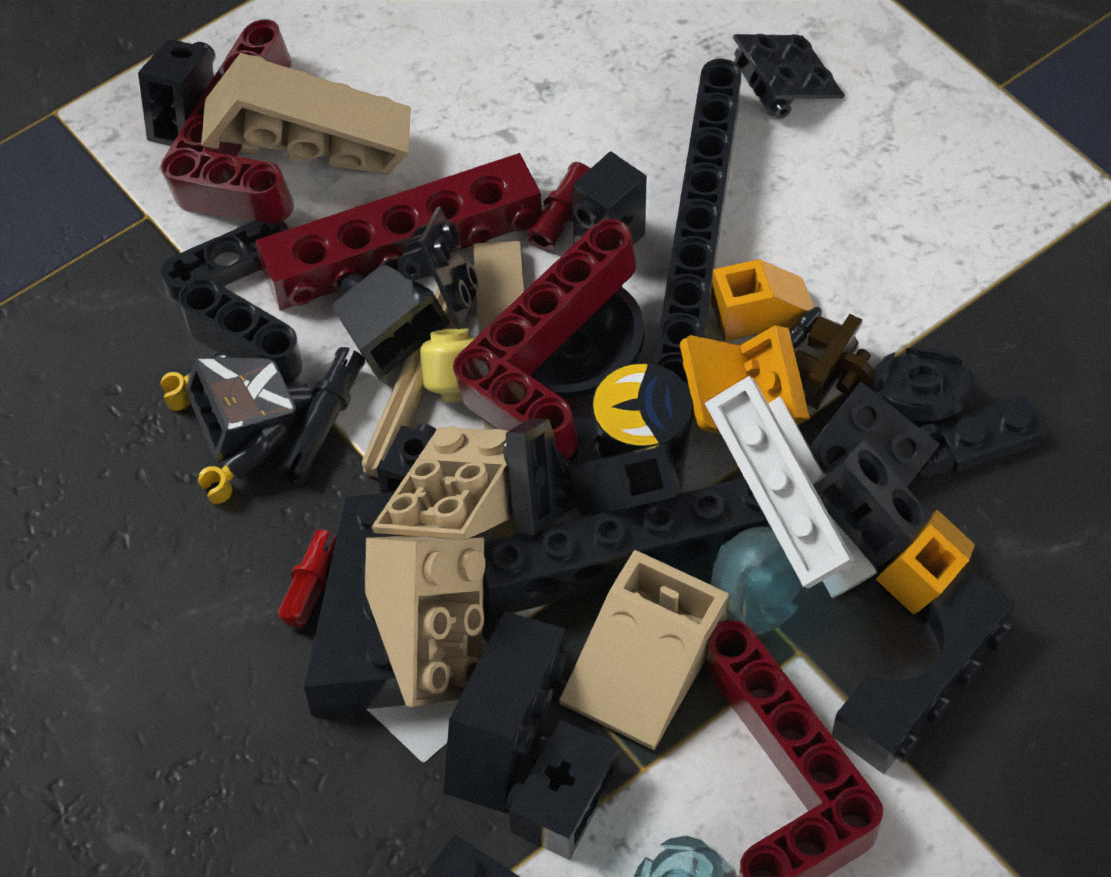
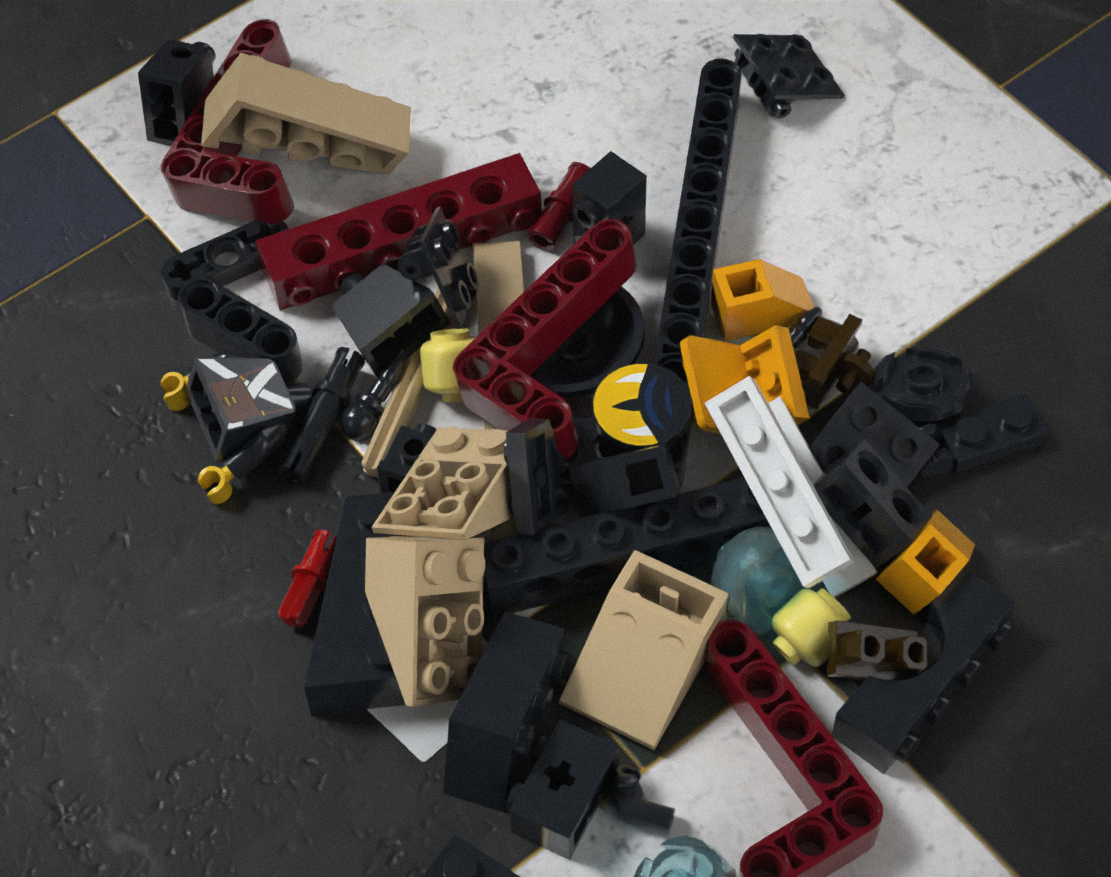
none -> black bar [340,357,404,441]
none -> black arm [607,764,676,835]
none -> light yellow head [772,588,851,667]
none -> dark brown hips [827,620,927,680]

